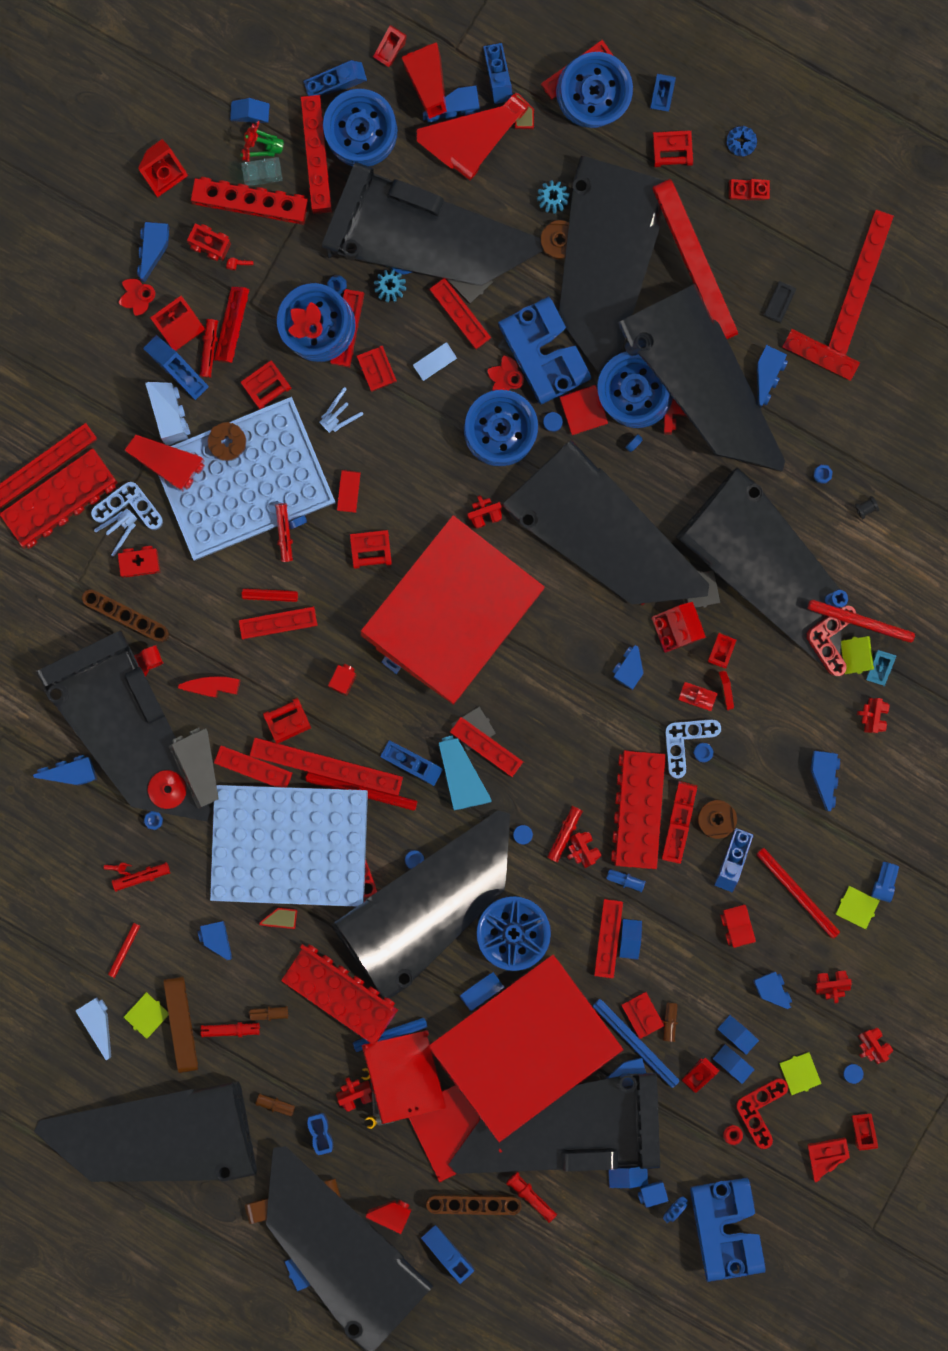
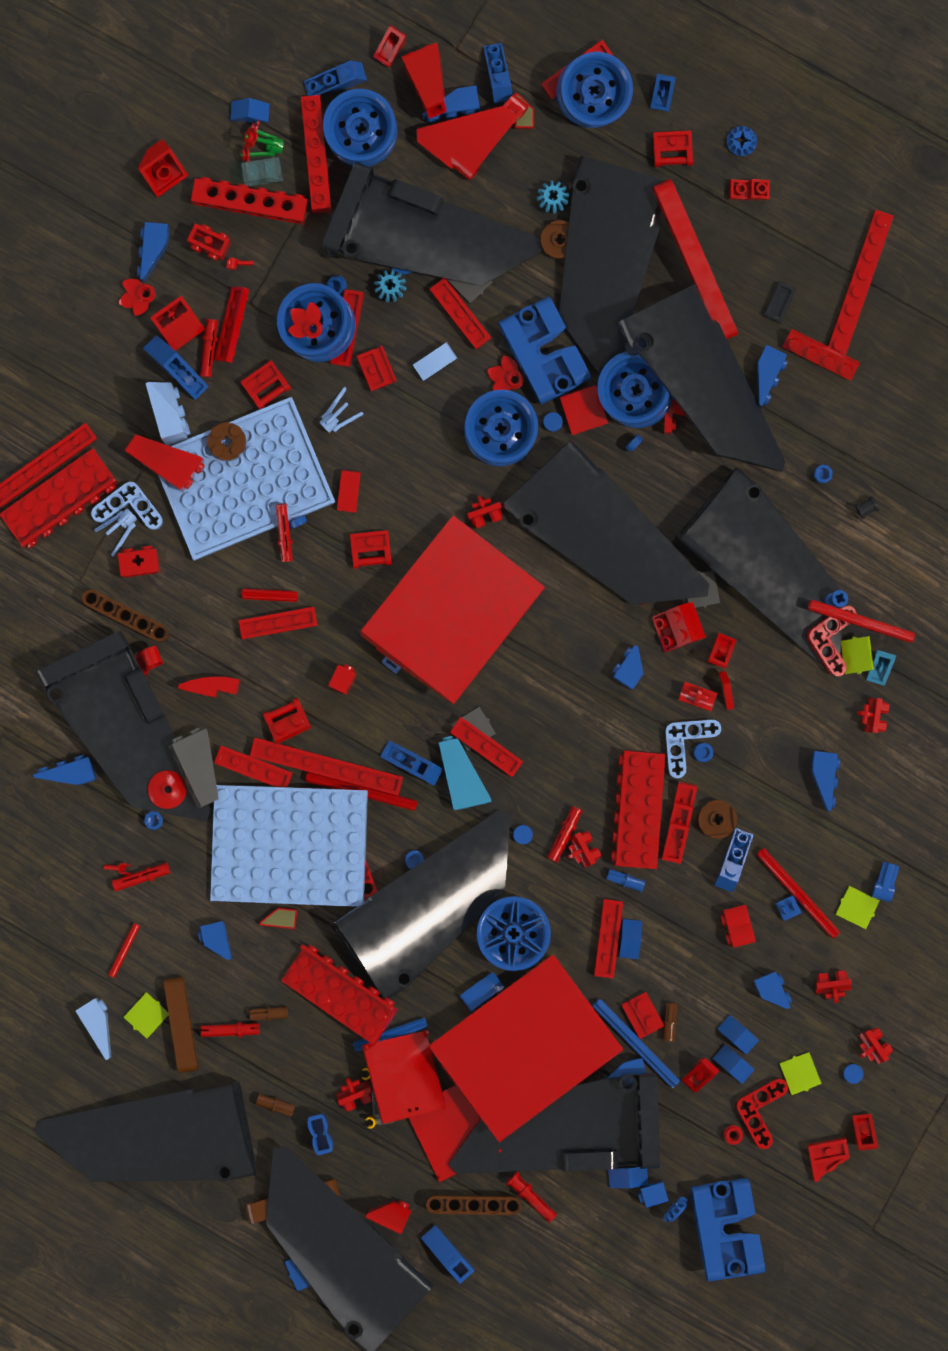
none -> blue tile [775,895,801,921]

